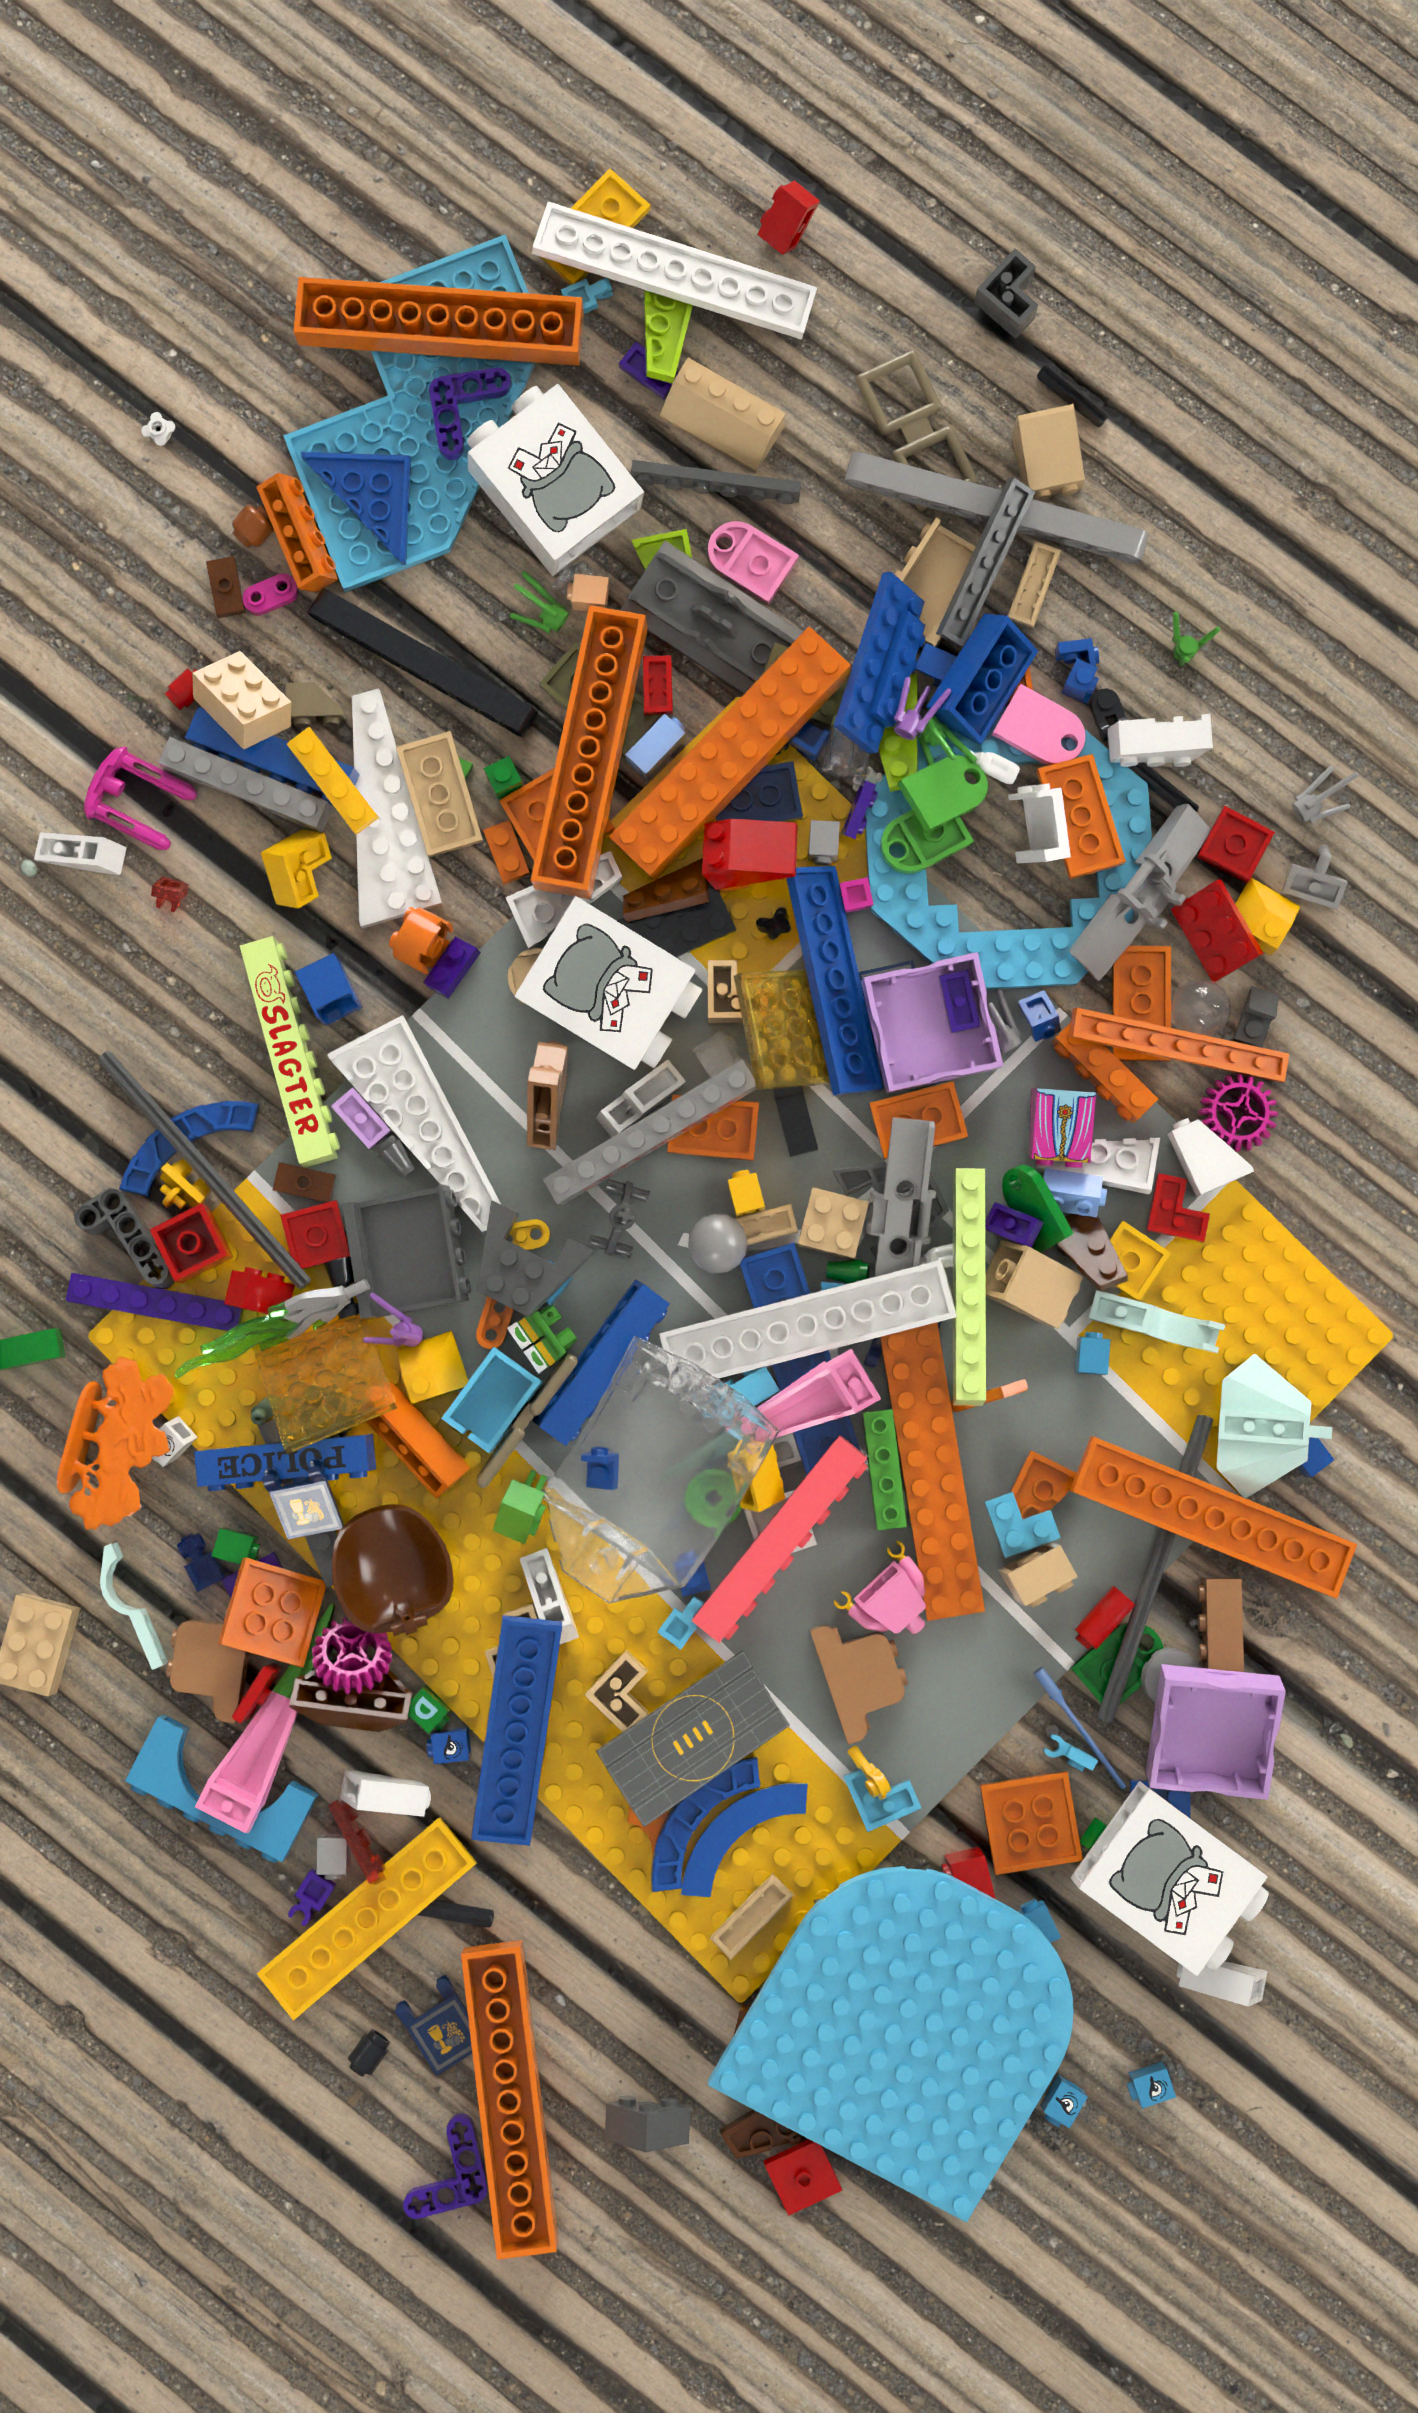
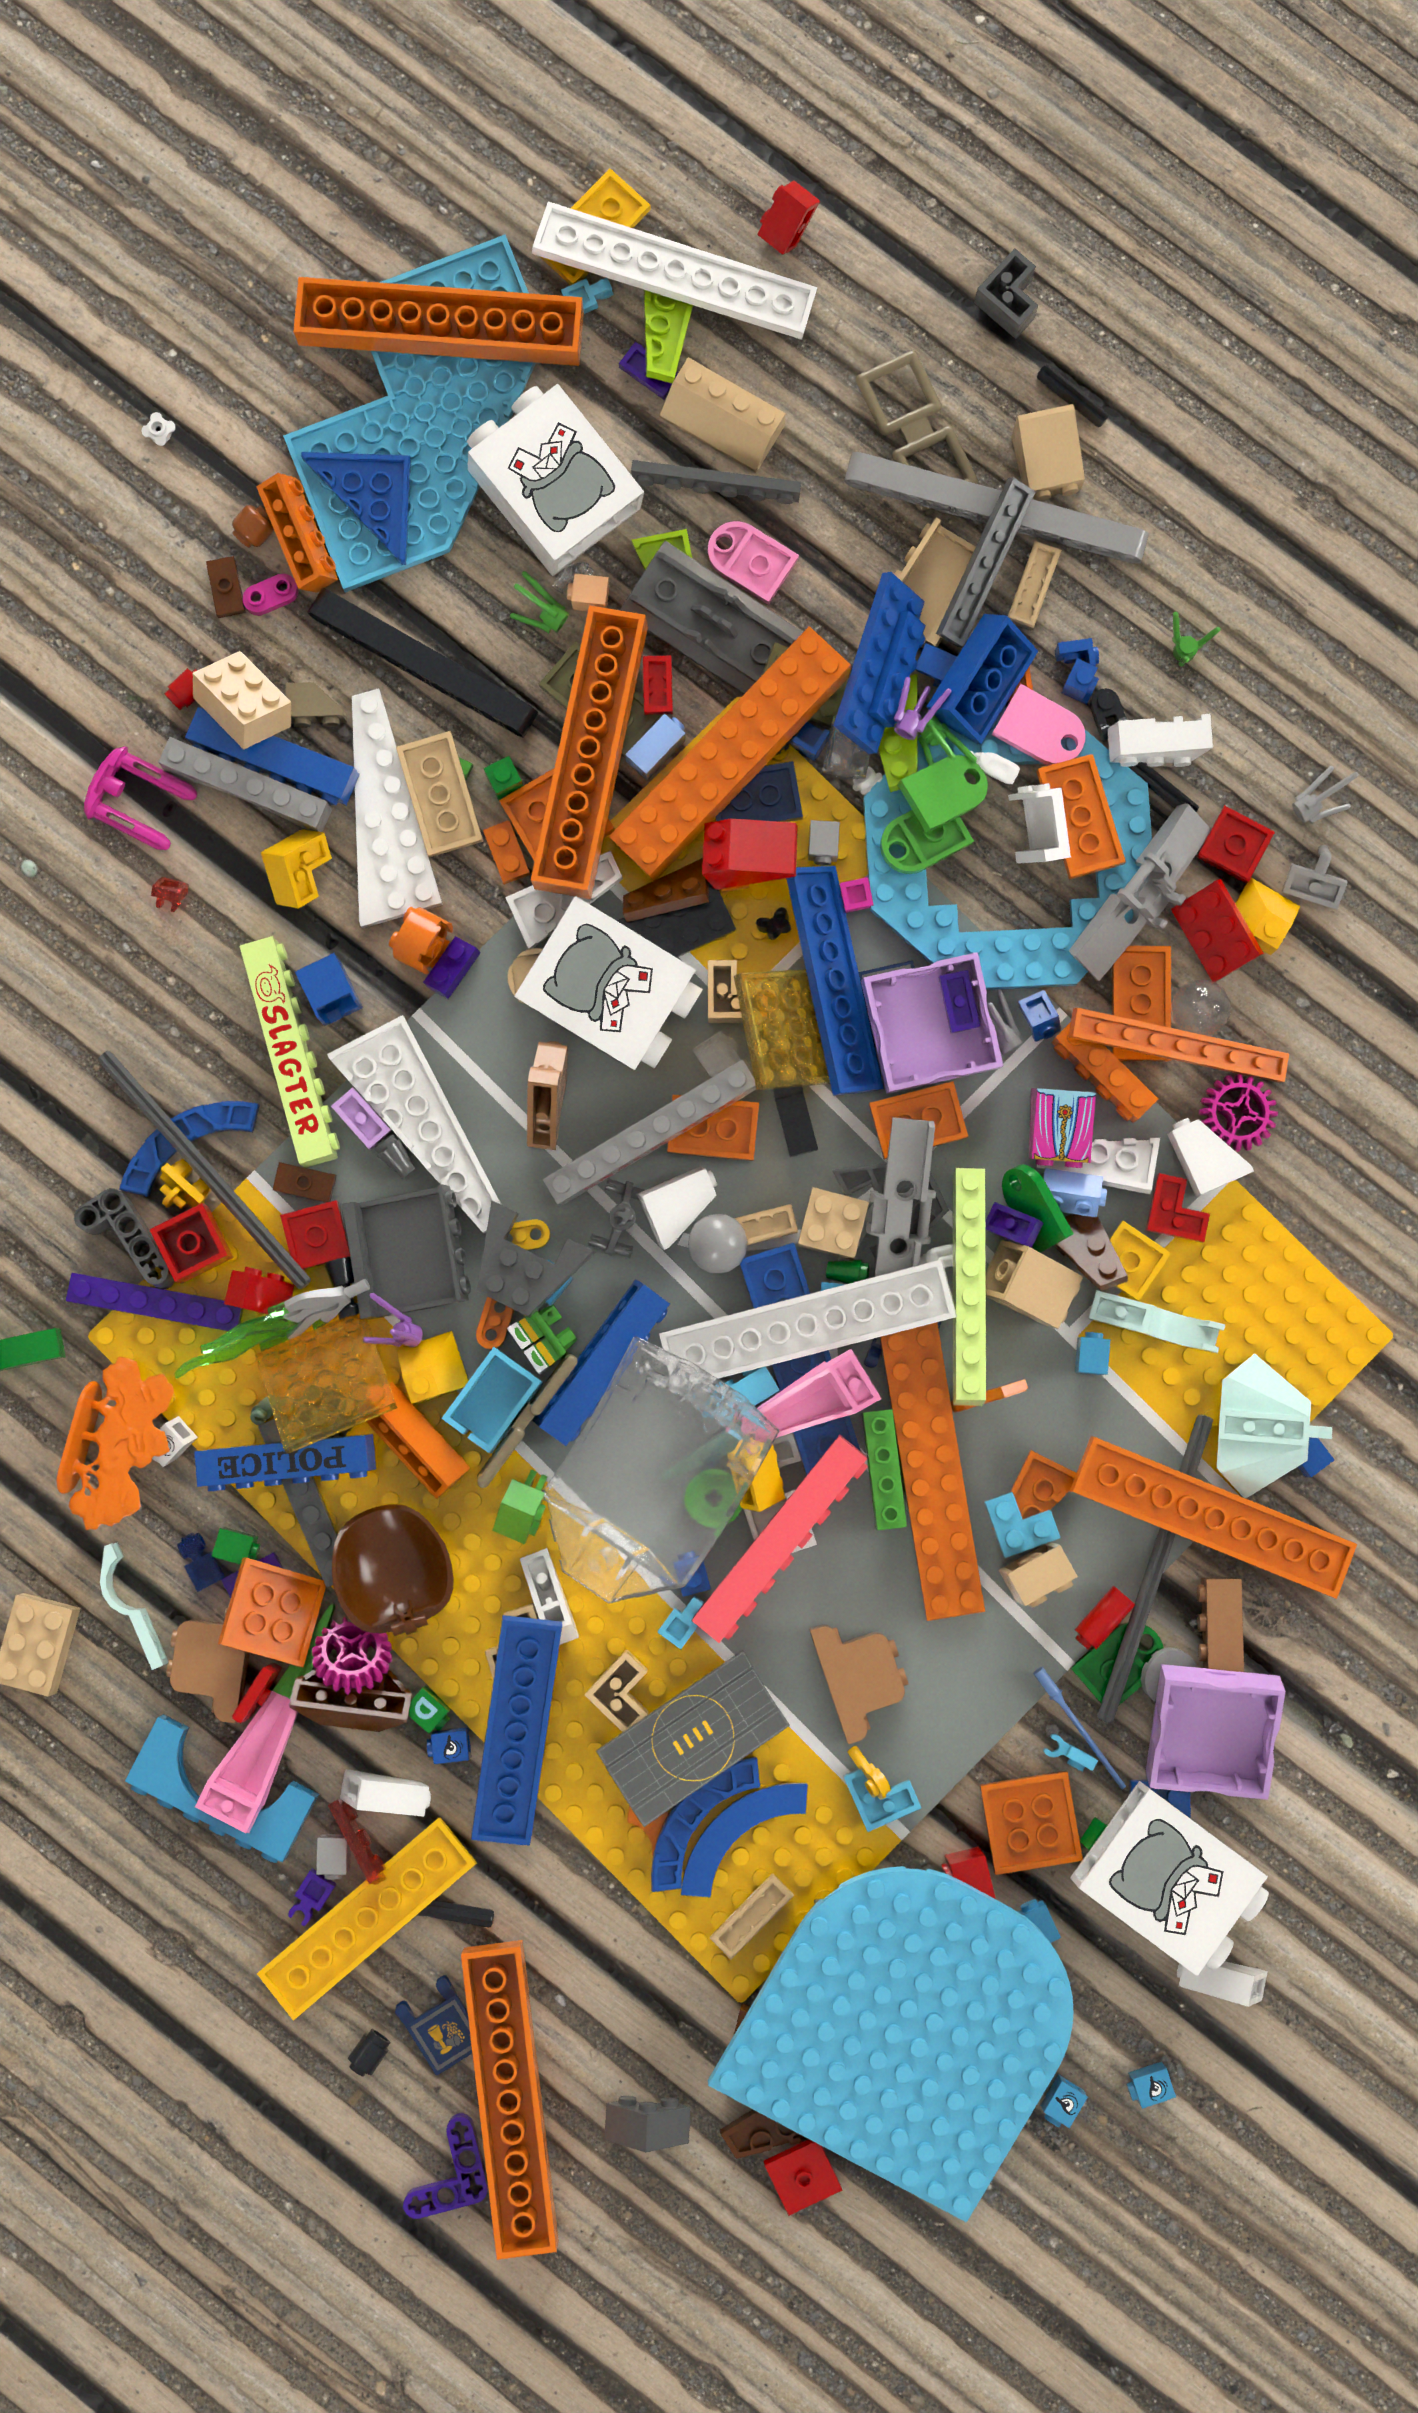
white slope [34,832,127,875] -> none
flag [262,1459,344,1540] -> none
yellow plate [287,727,379,835] -> none
dark purple beam [429,368,511,460] -> none
blue bracket [581,1447,619,1490] -> none
white slope [596,1060,686,1138] -> none
yellow brick [727,1170,765,1218] -> none
bright pink torso [834,1541,926,1634] -> none
dark purple plate [841,780,878,839] -> none
dark grey slope [1233,986,1279,1048] -> none
none -> white slope [637,1166,717,1250]

